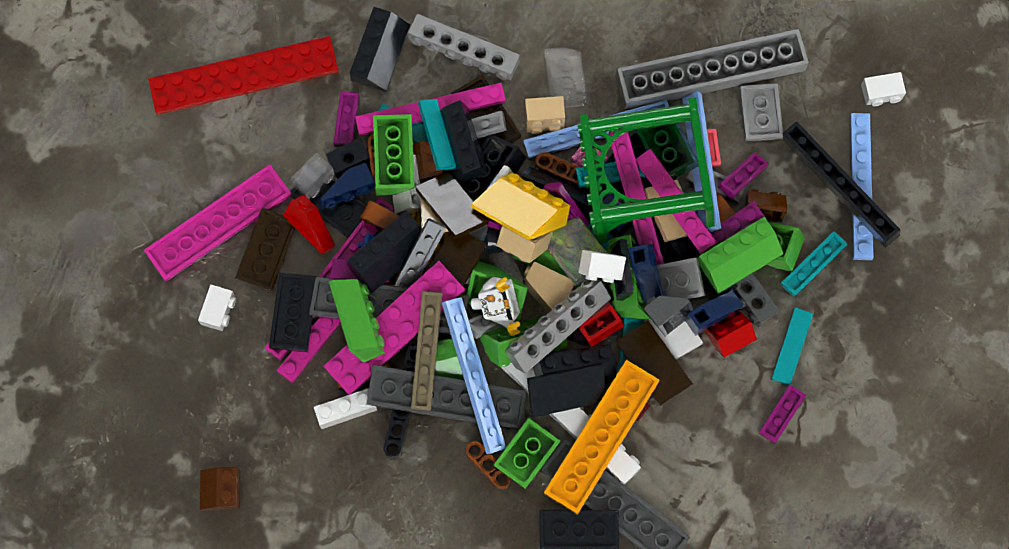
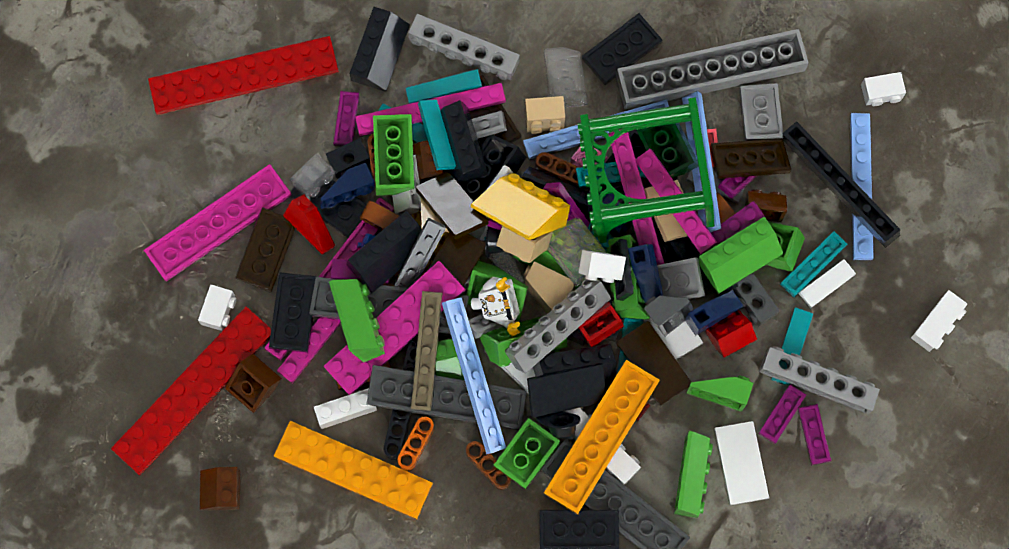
none -> red plate [111,307,271,475]
none -> reddish brown slope [225,354,282,413]
none -> light orange plate [274,421,433,520]
none -> orange beam [397,416,434,471]
none -> teal tile [406,69,482,104]
none -> black piece [535,411,581,439]
none -> black tile [582,13,663,85]
none -> bright green slope [674,431,713,518]
none -> bright green slope [686,376,753,412]
none -> dark brown tile [710,138,791,179]
none -> white tile [714,421,769,505]
none -> light grey brick [759,346,880,414]
none -> magenta tile [798,404,831,465]
none -> white tile [799,259,856,309]
none -> white brick [911,290,967,352]

